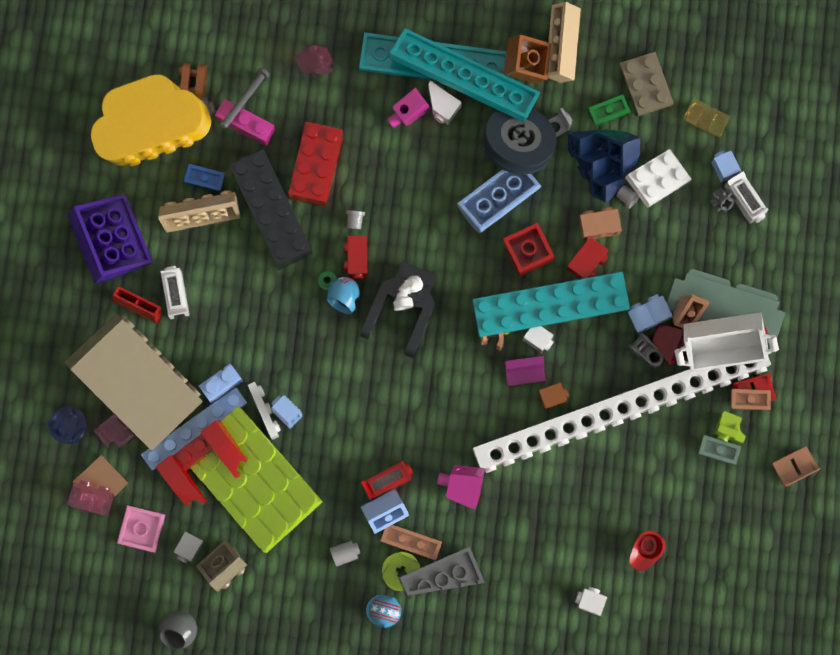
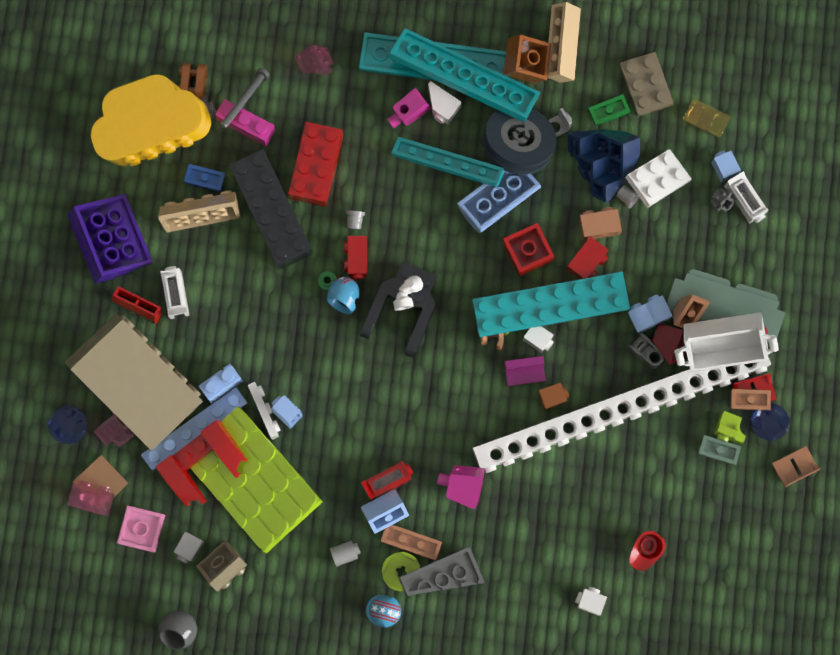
none -> teal plate [392,137,504,188]
none -> clear blue dish [751,402,790,441]

